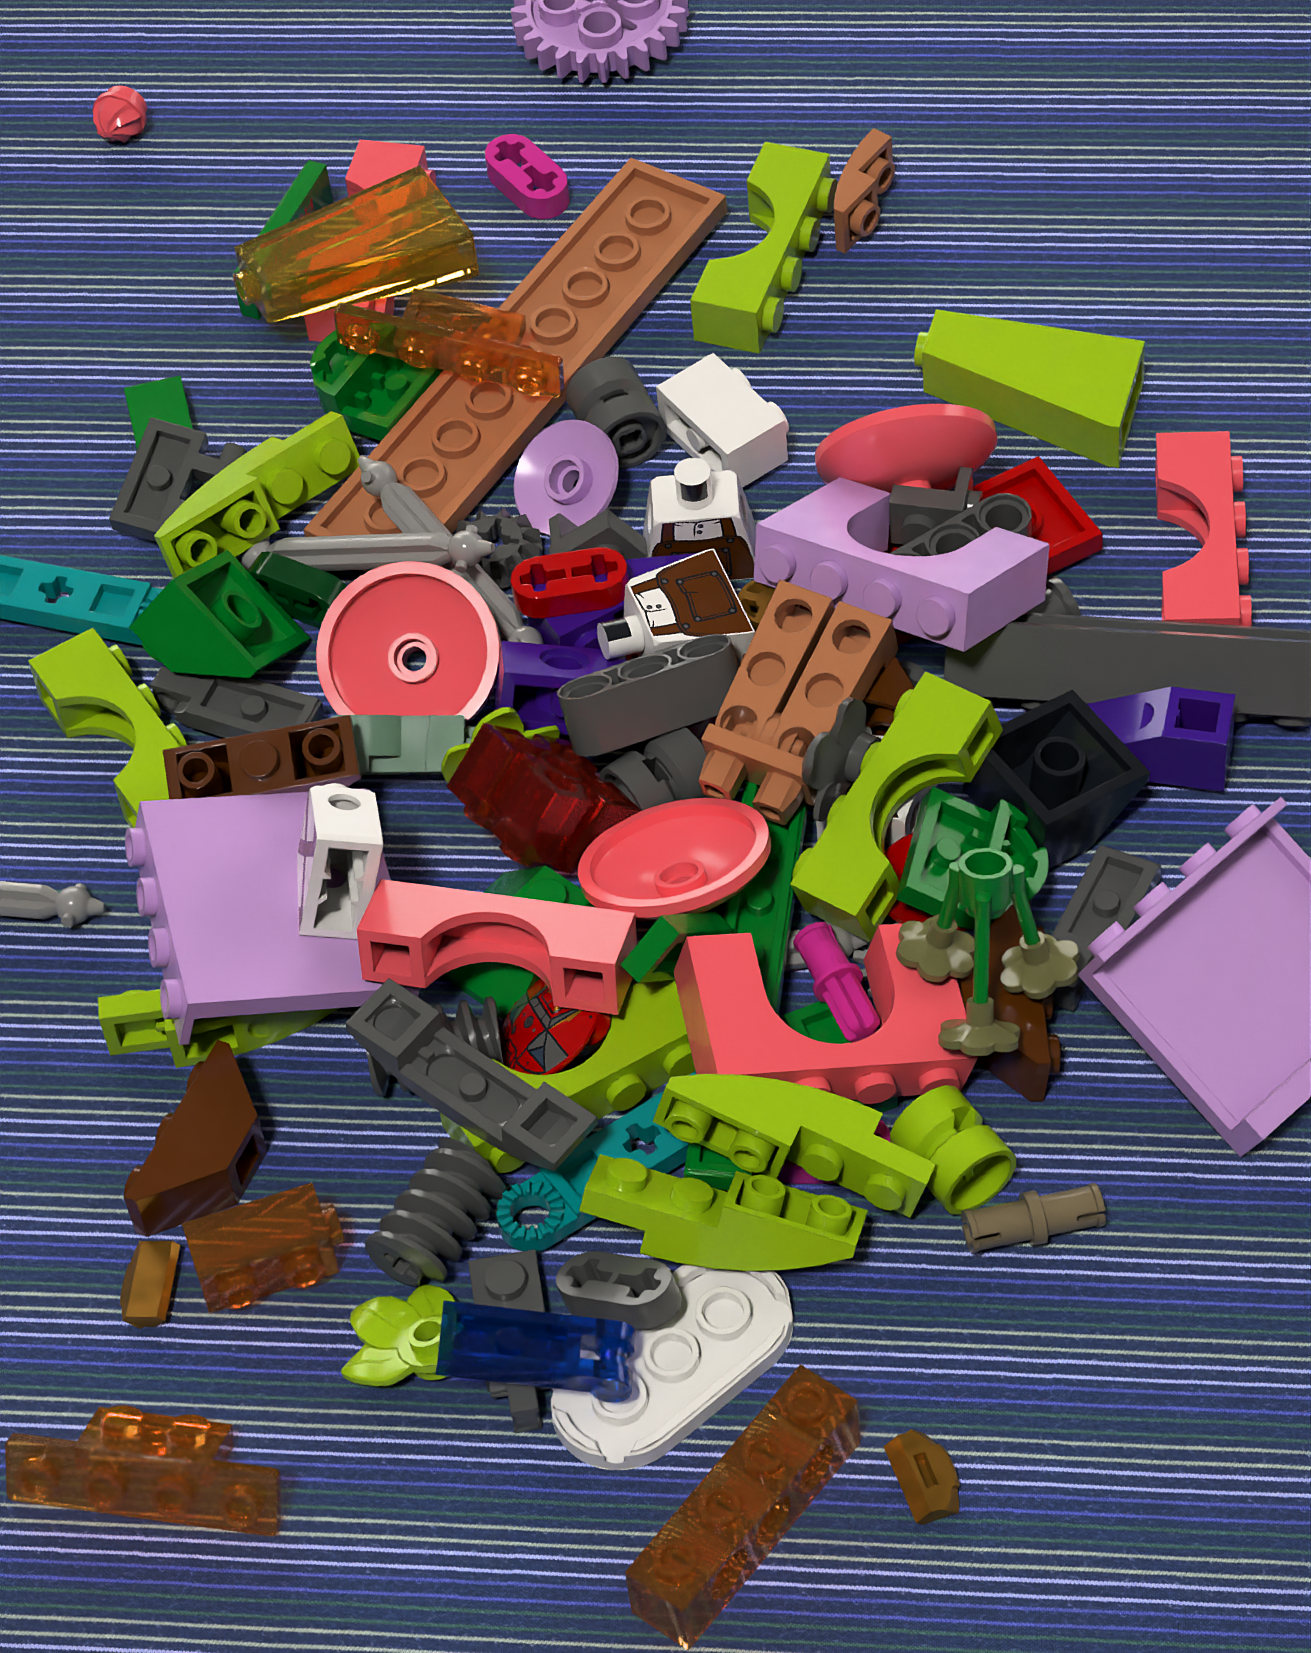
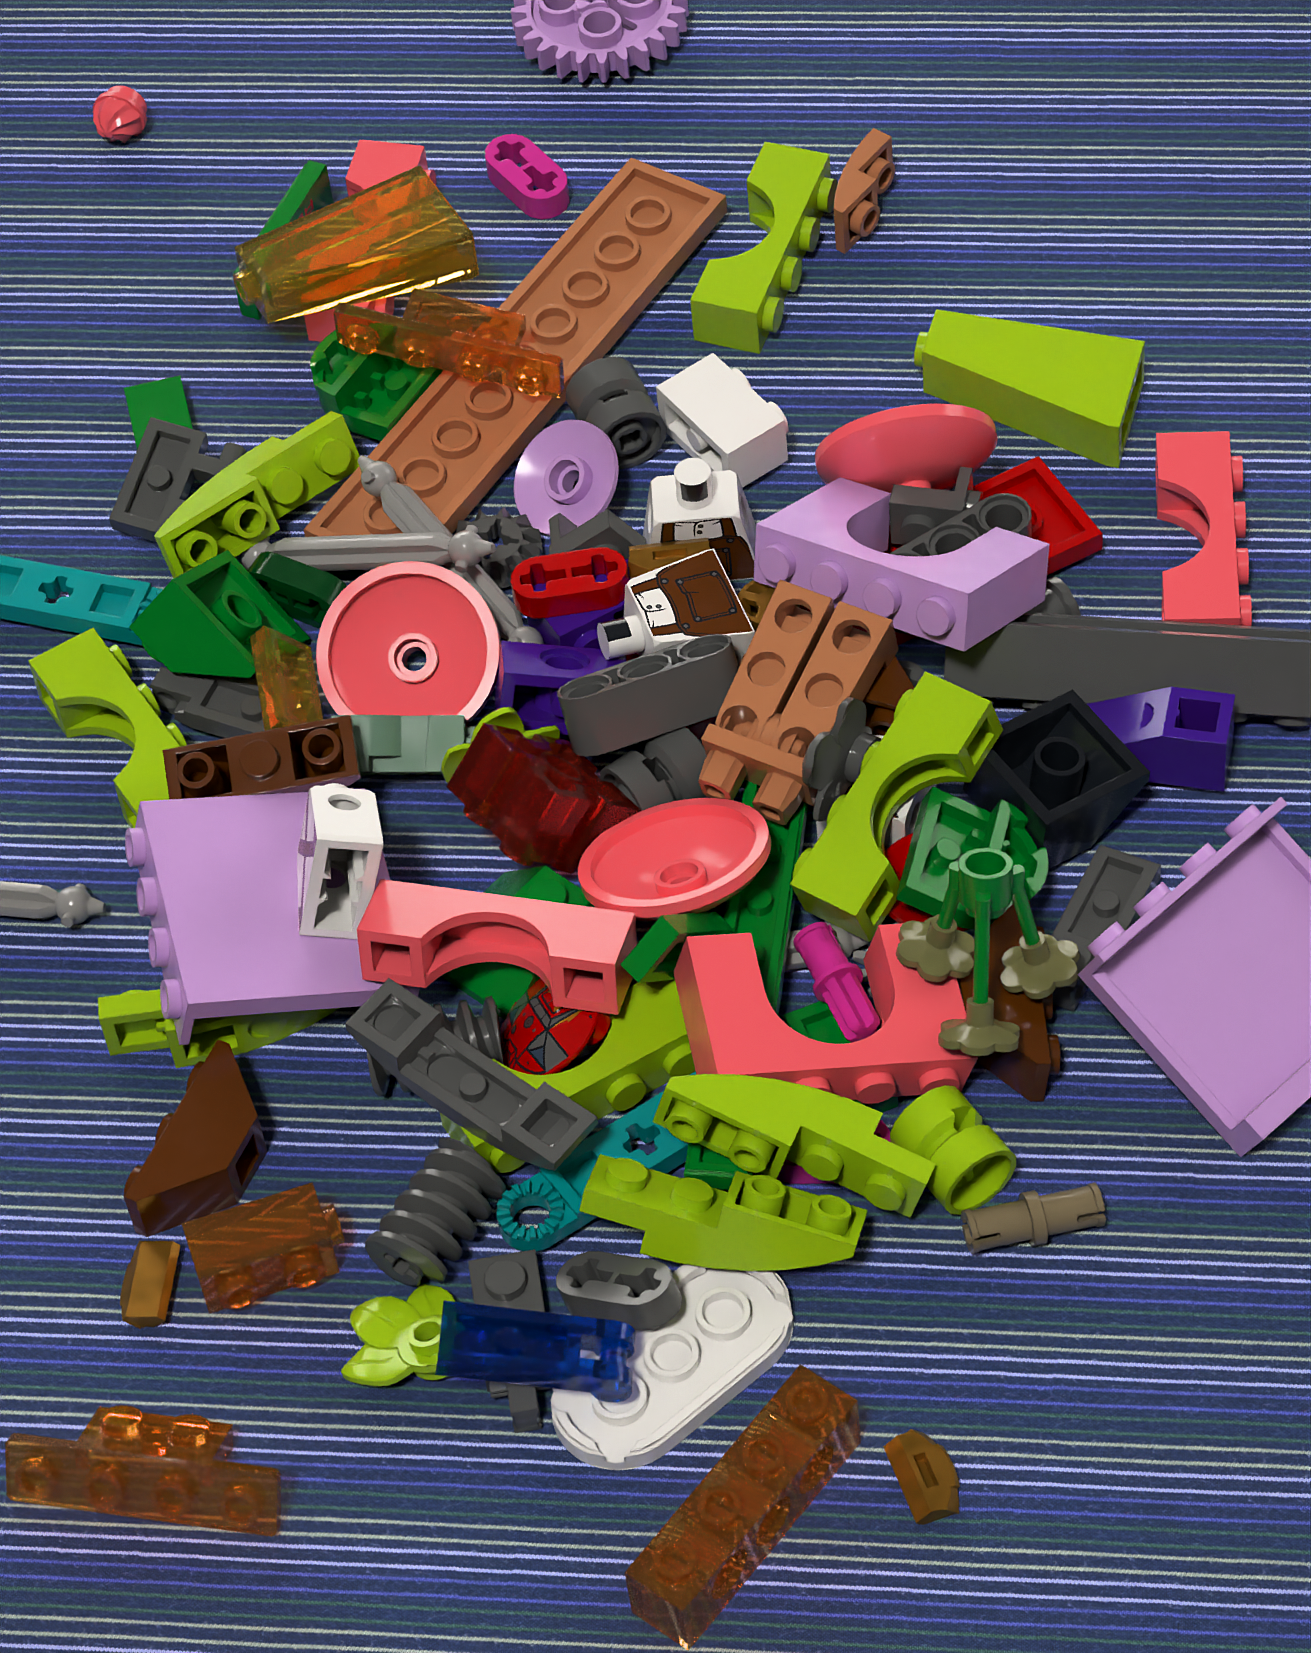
none -> clear yellow plate [250,626,323,731]
none -> pearl gold piece [628,538,710,579]

